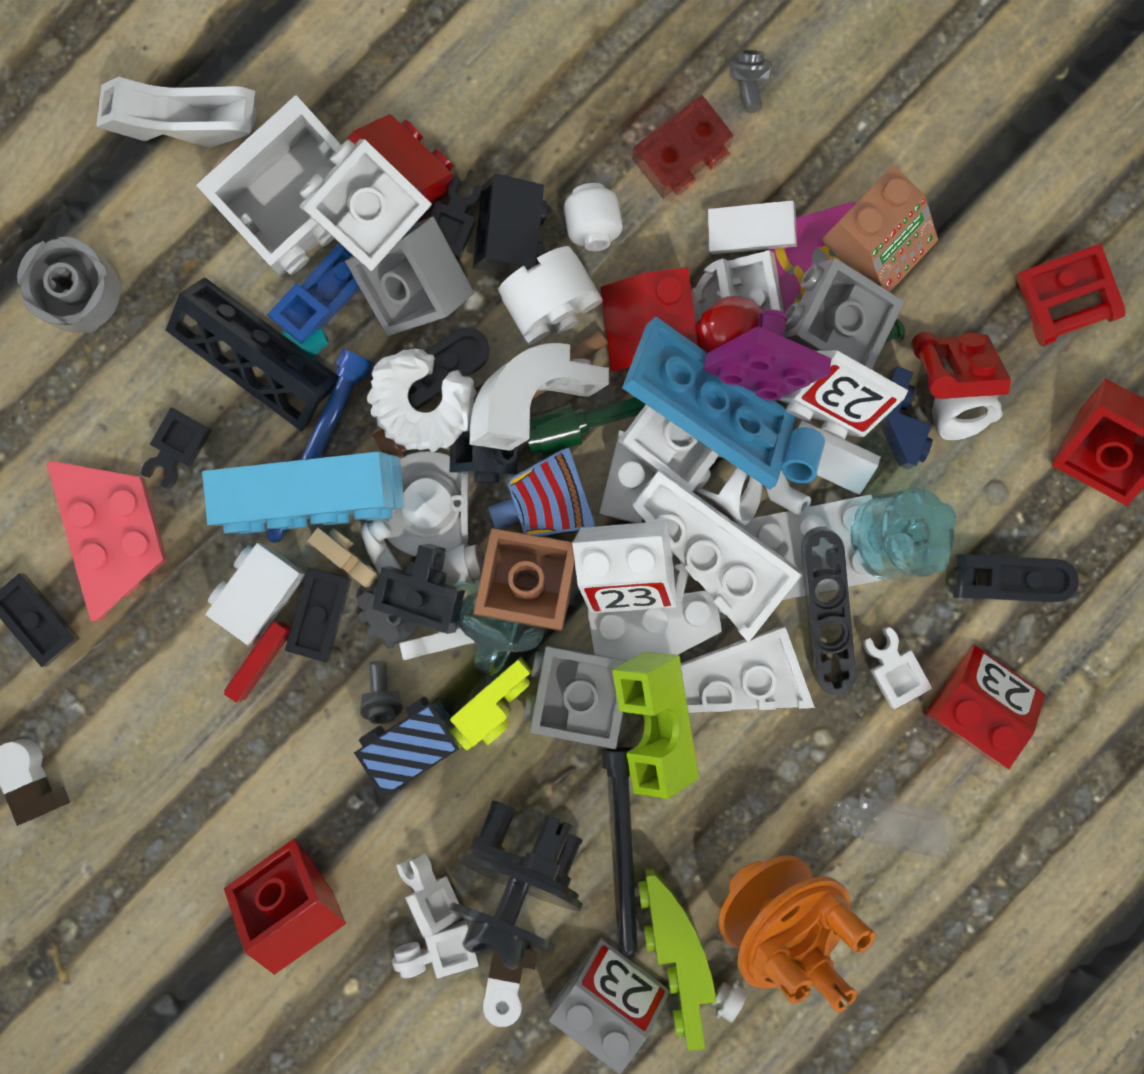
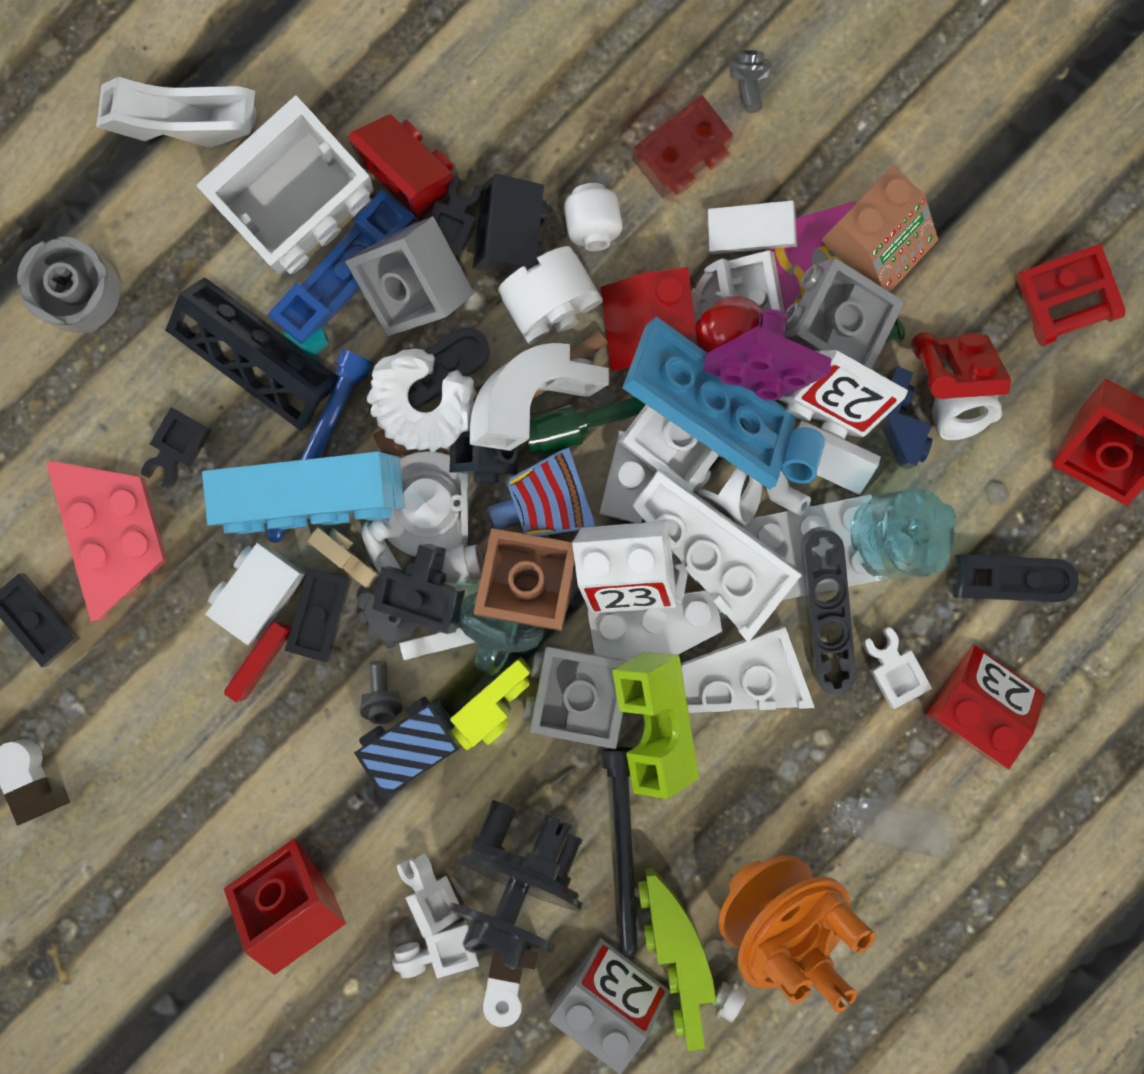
white plate [299,139,432,271] -> none

